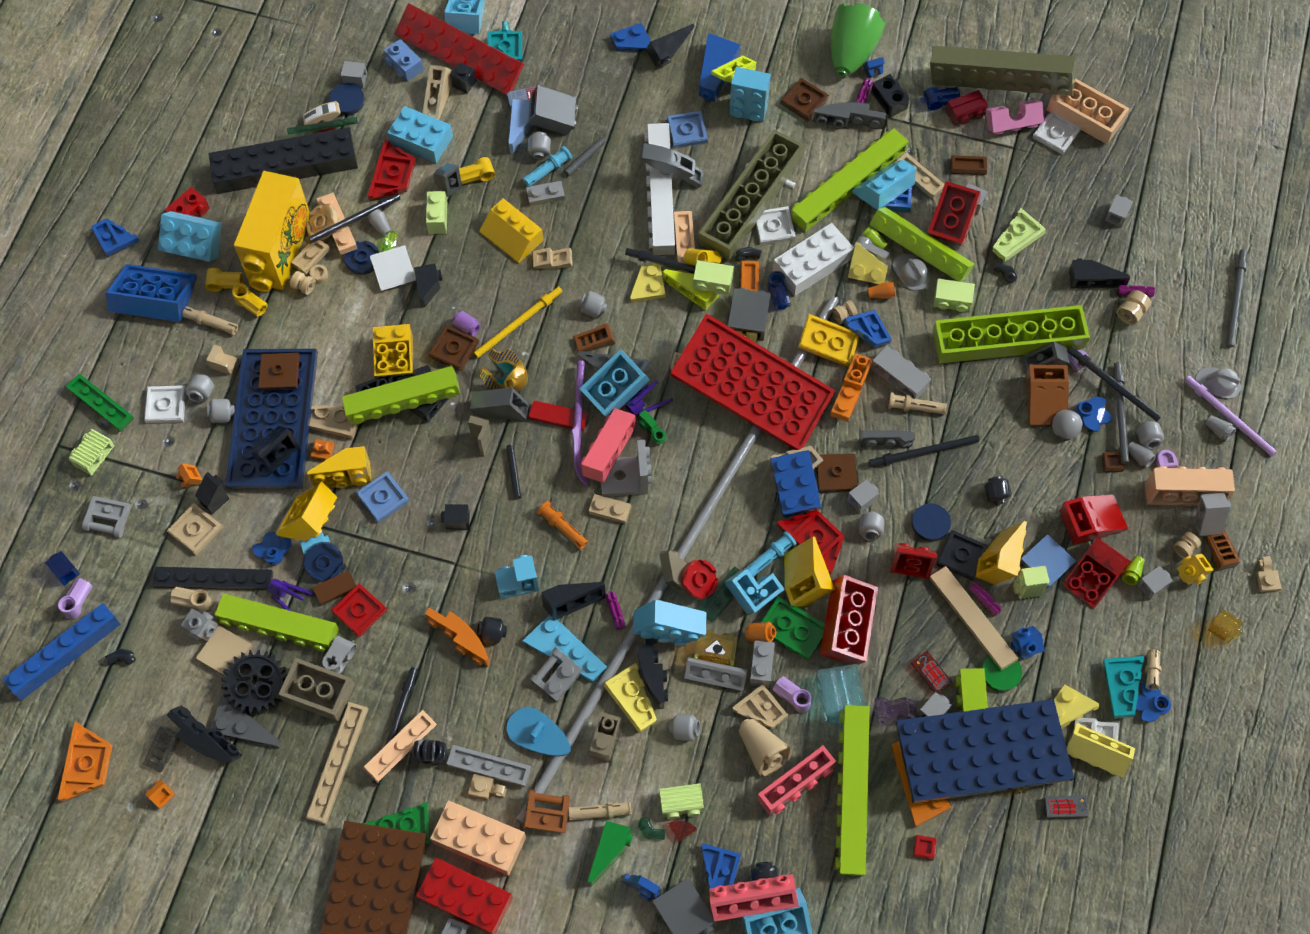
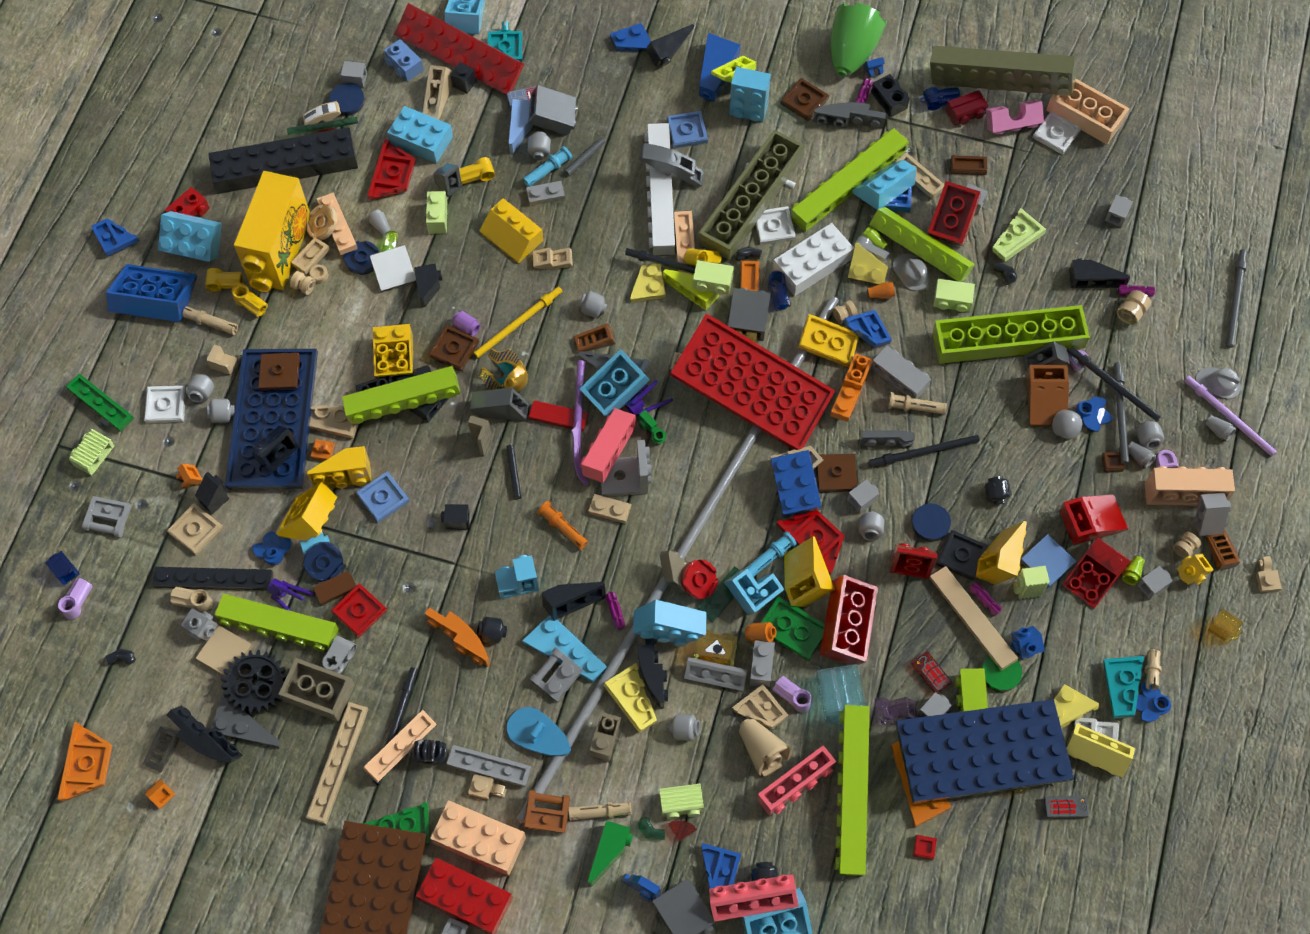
blue brick [3,603,121,701] -> none
black bar [307,193,400,244] -> none

